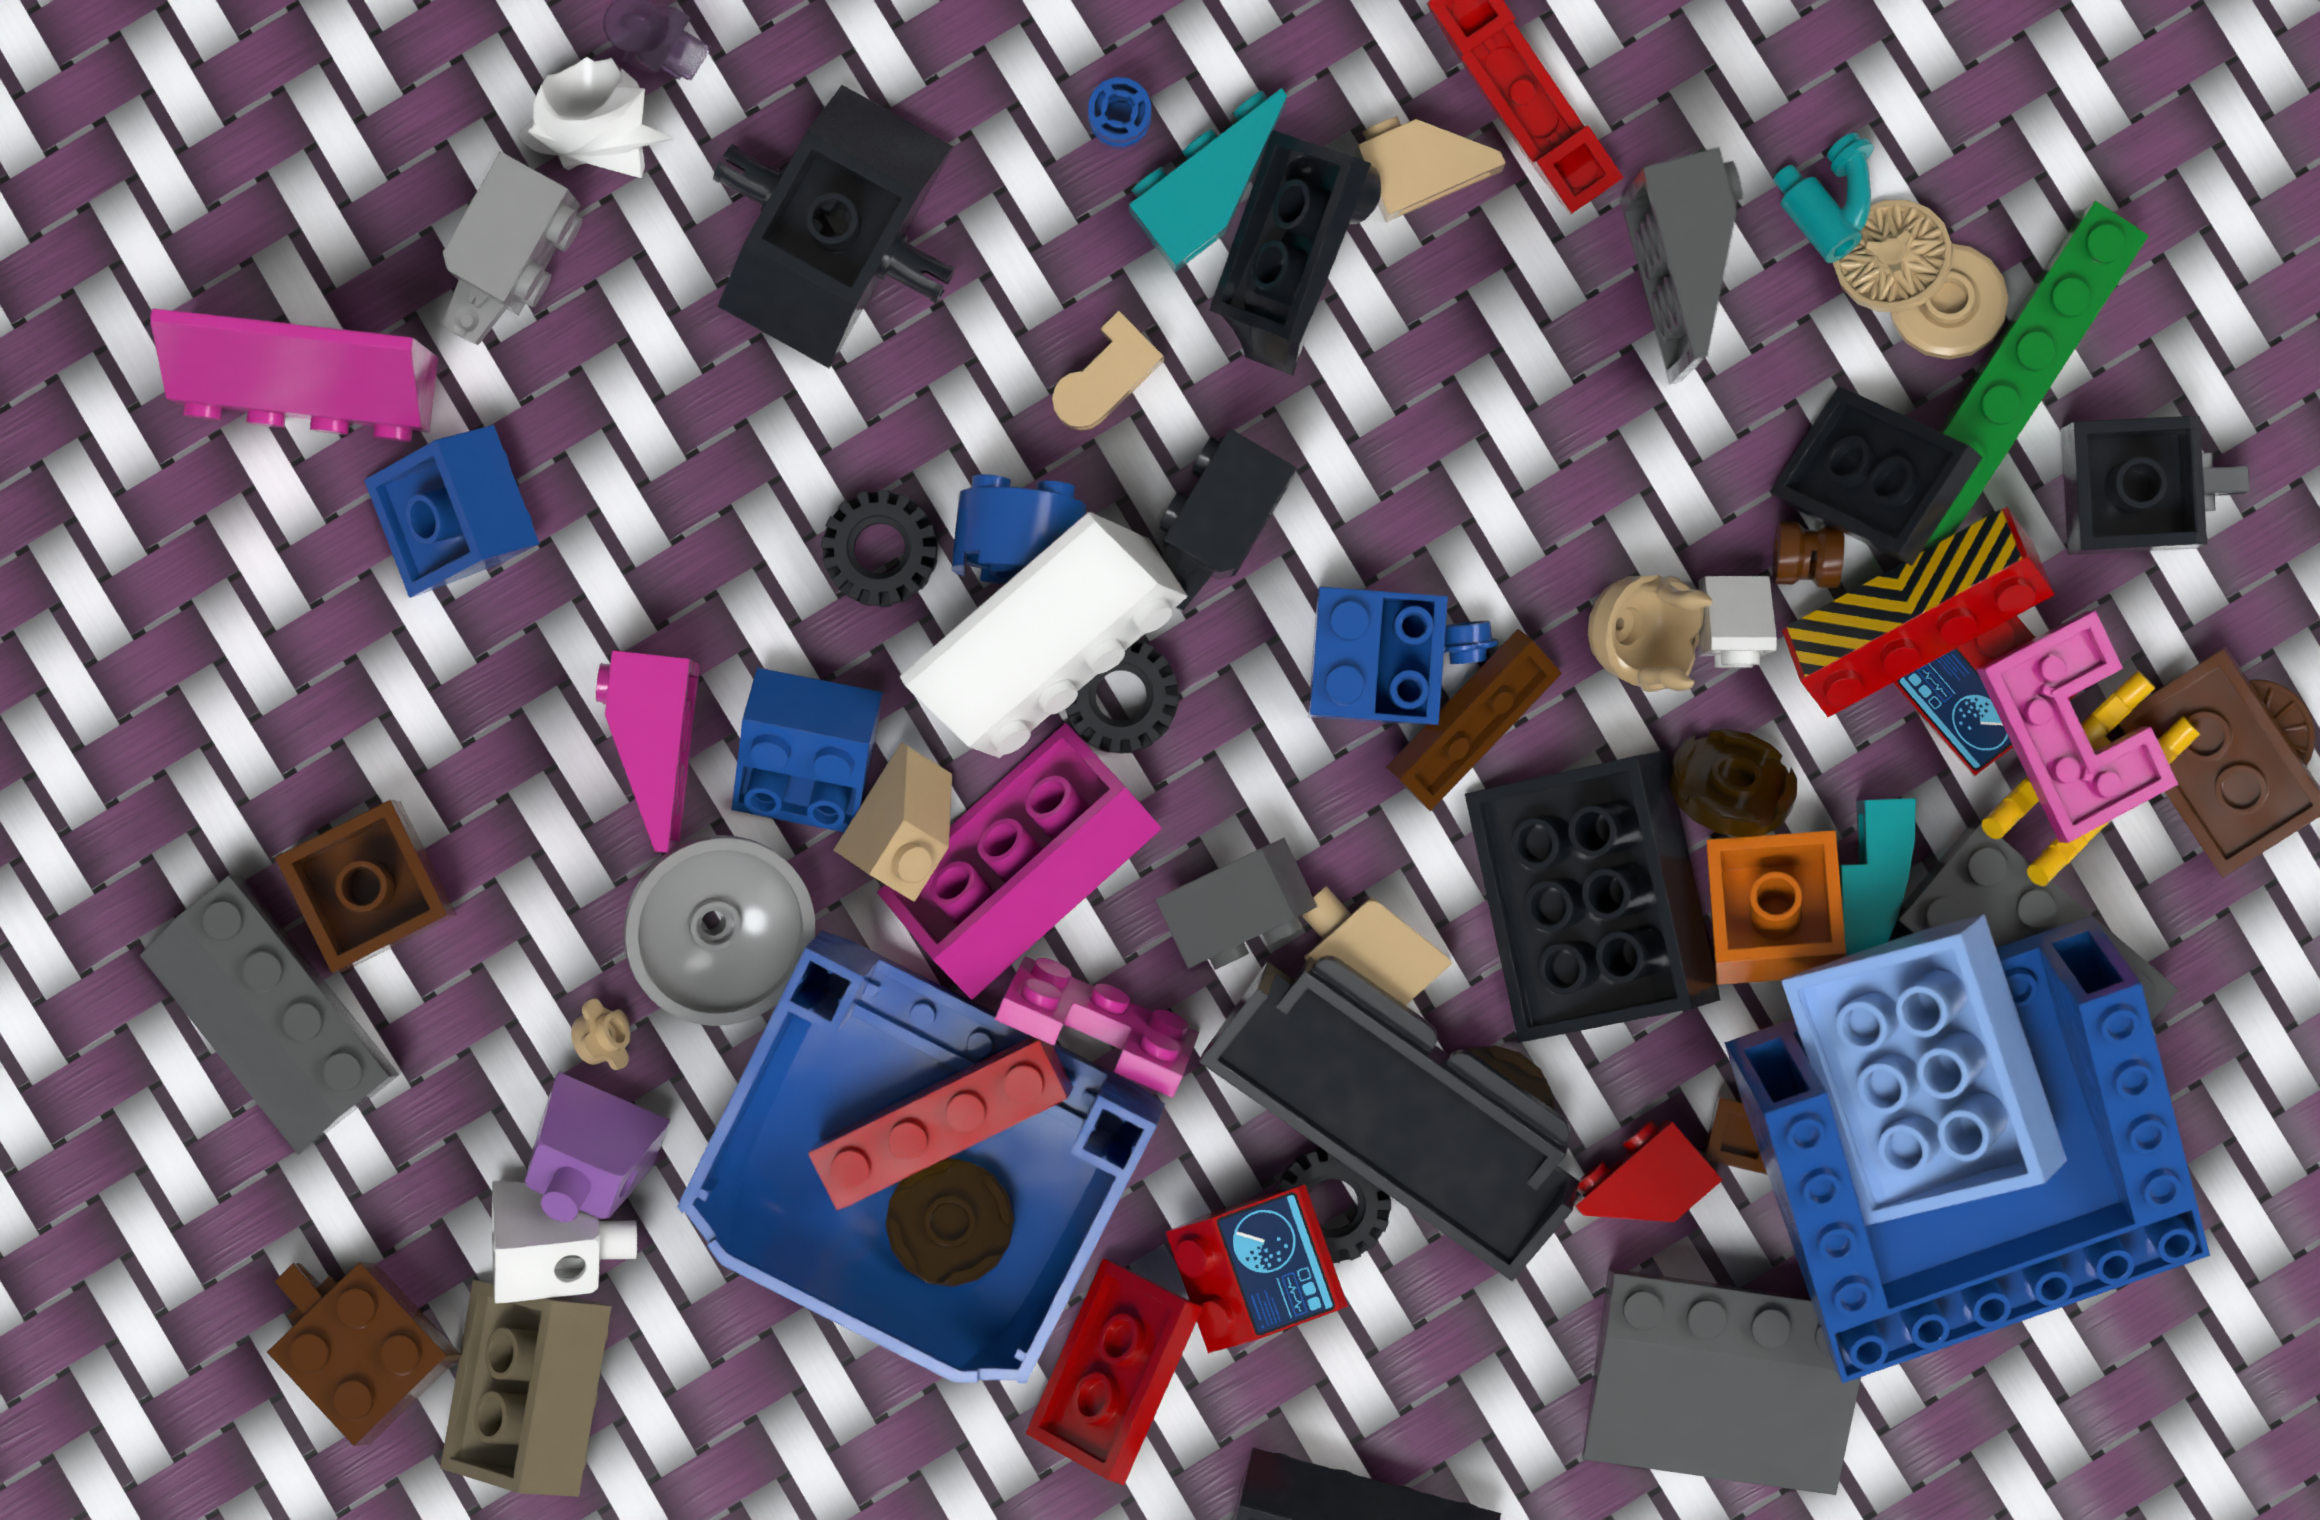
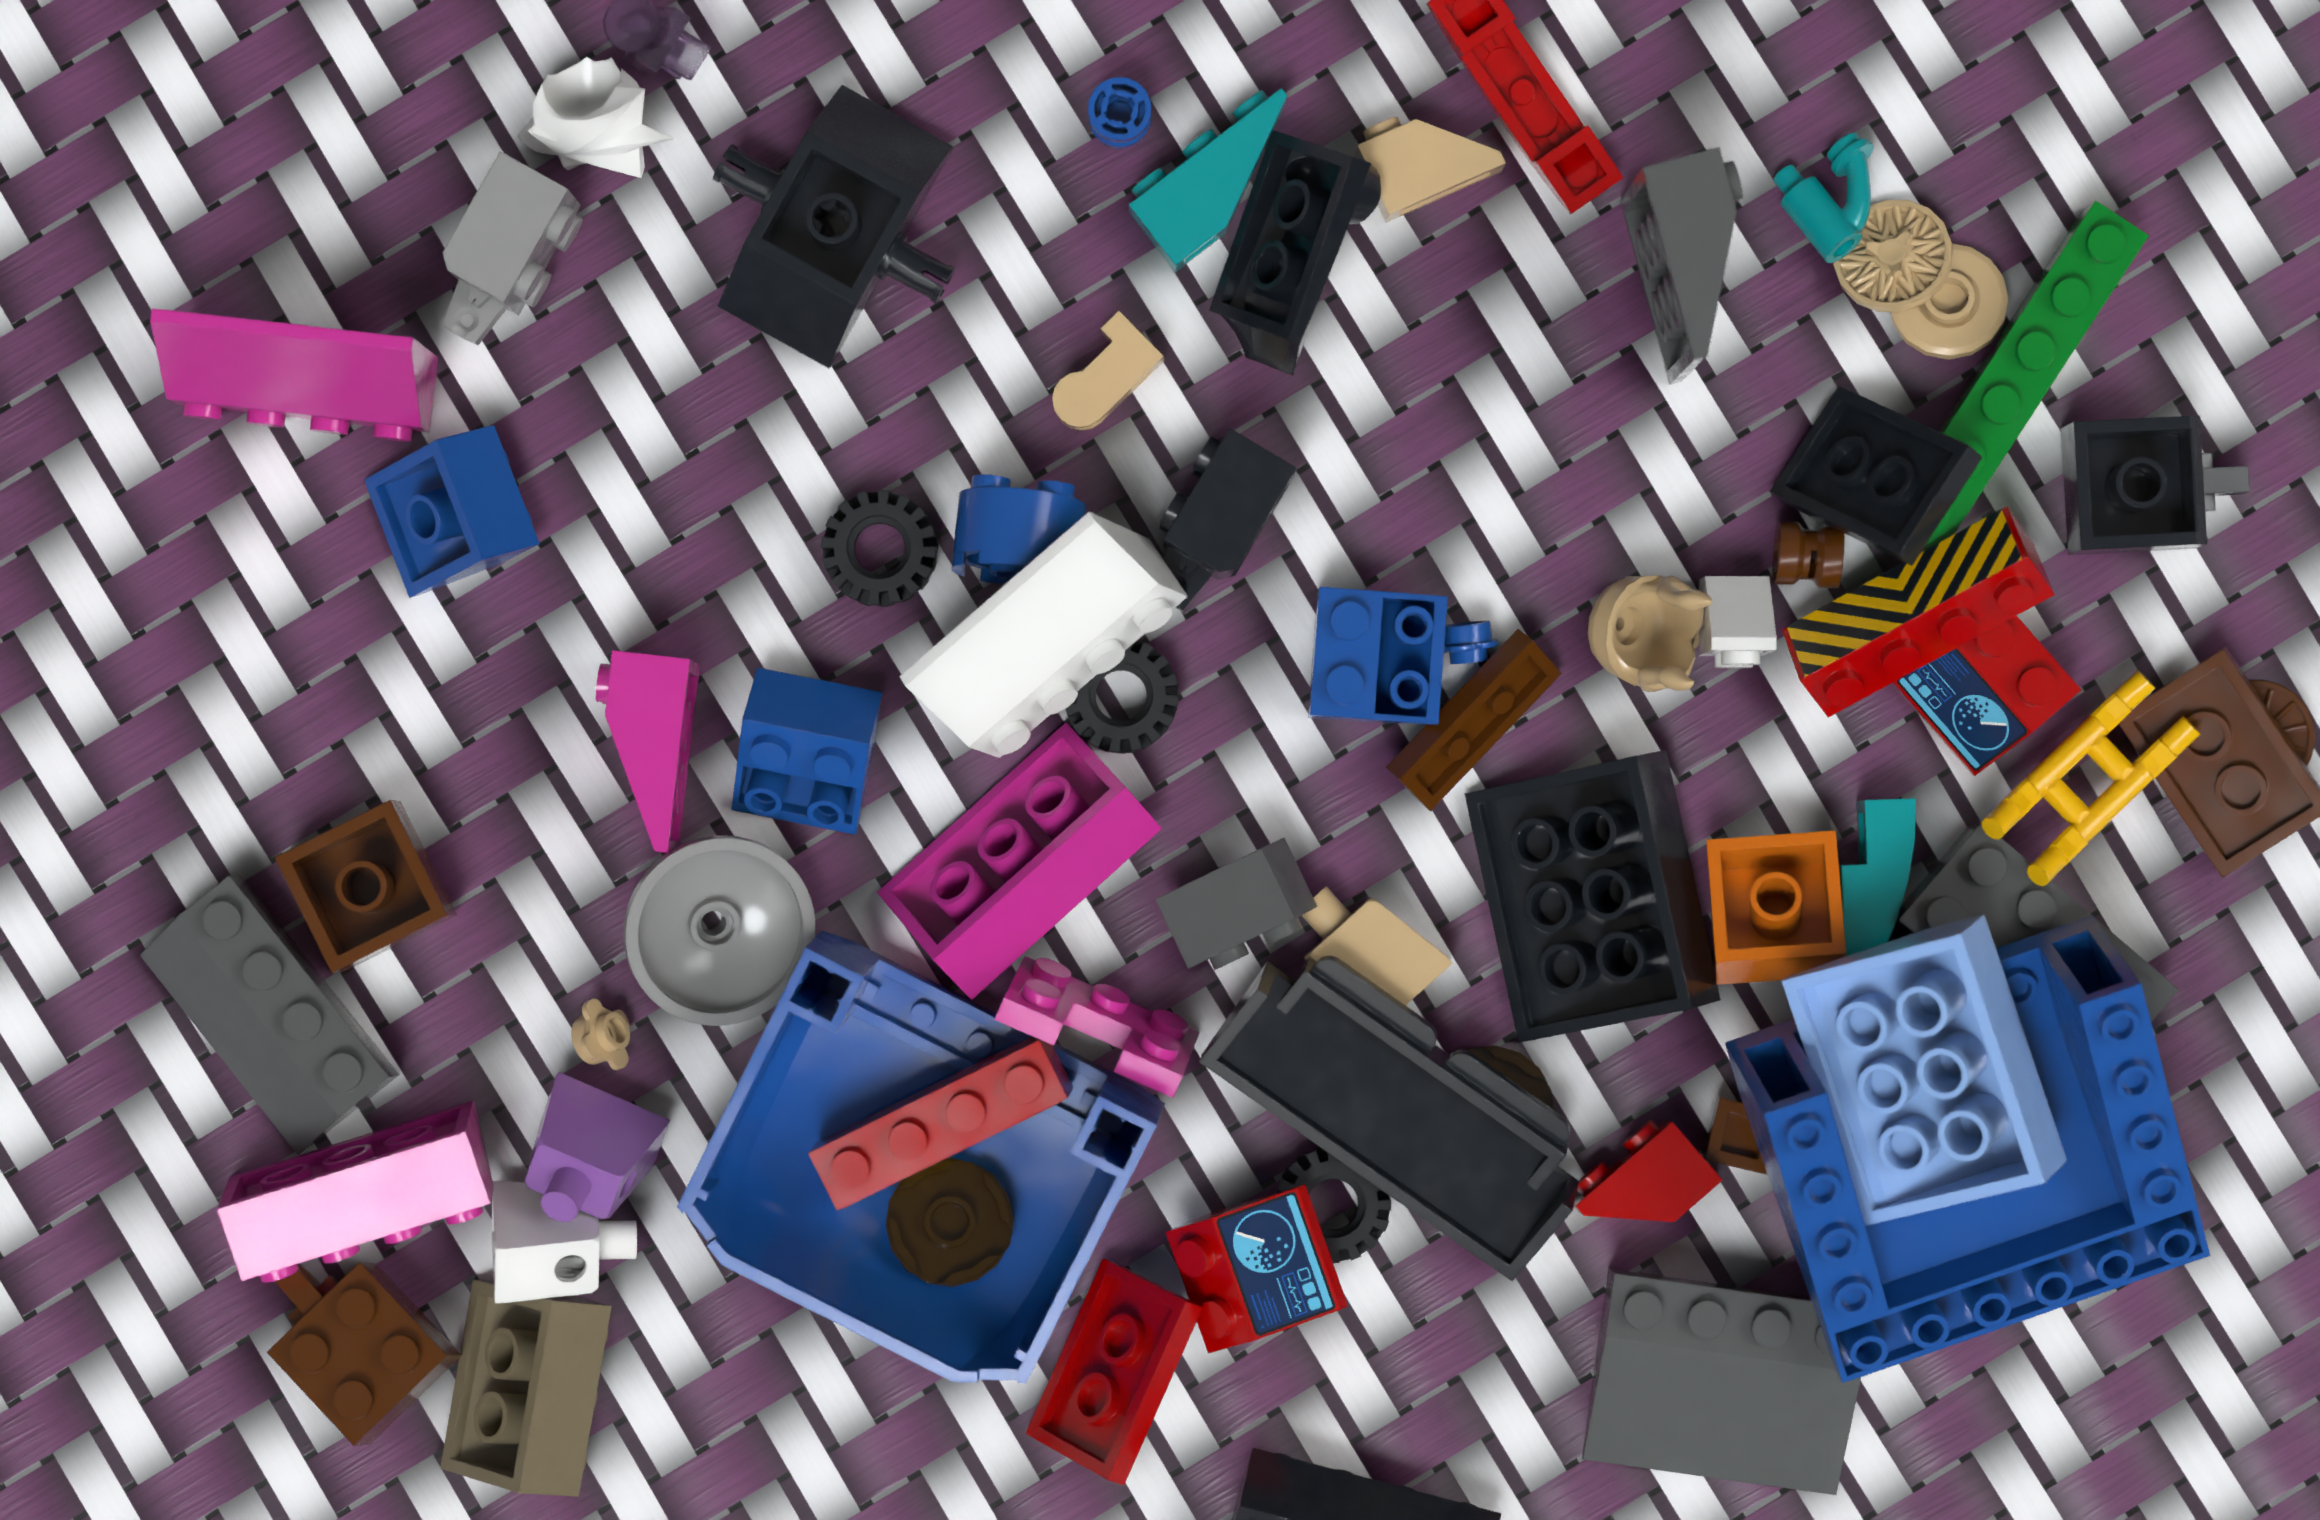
tan slope [833,742,952,902] -> none
dark brown tile [1669,729,1797,837] -> none
dark pink plate [1976,611,2178,843] -> none
none -> slope [217,1101,494,1283]

